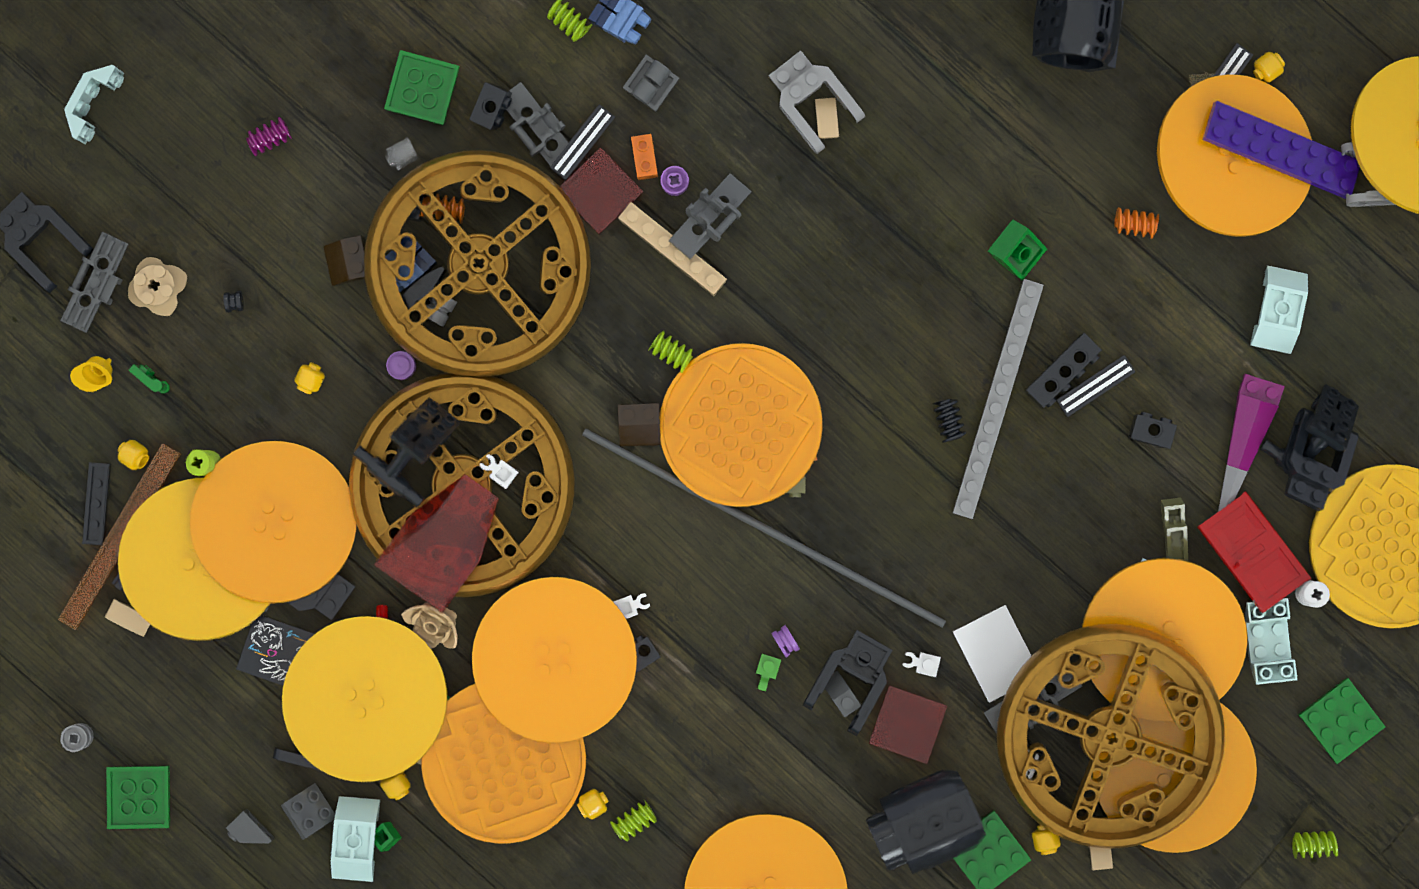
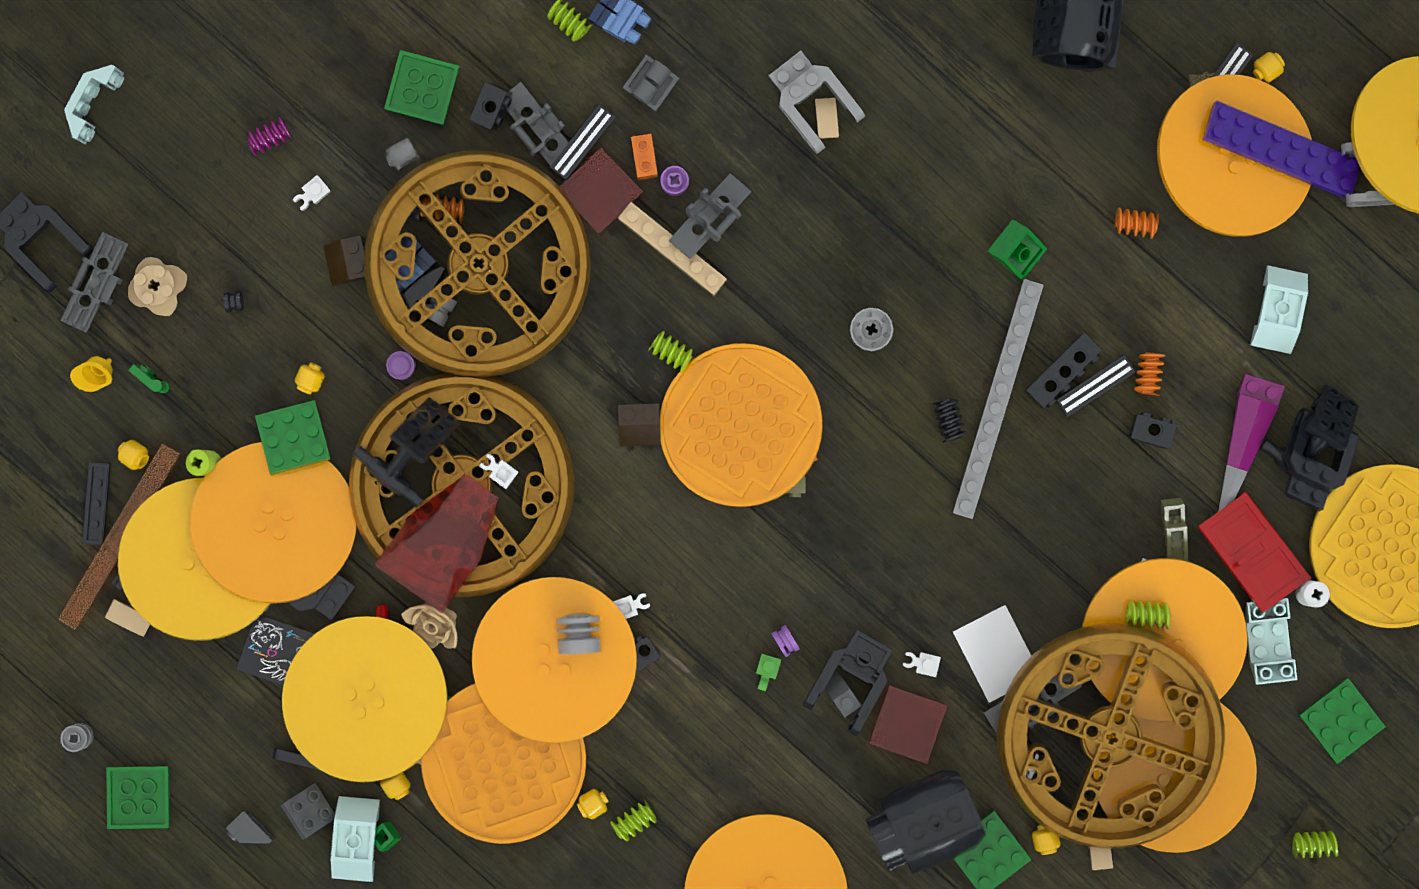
dark grey piece [582,429,946,628] -> none
none -> green plate [255,400,331,475]
none -> white plate [293,175,331,211]
none -> light grey wheel [556,613,601,654]
none -> light grey wheel [850,308,893,351]
none -> lime piece [1126,600,1170,629]
none -> orange piece [1134,352,1165,396]

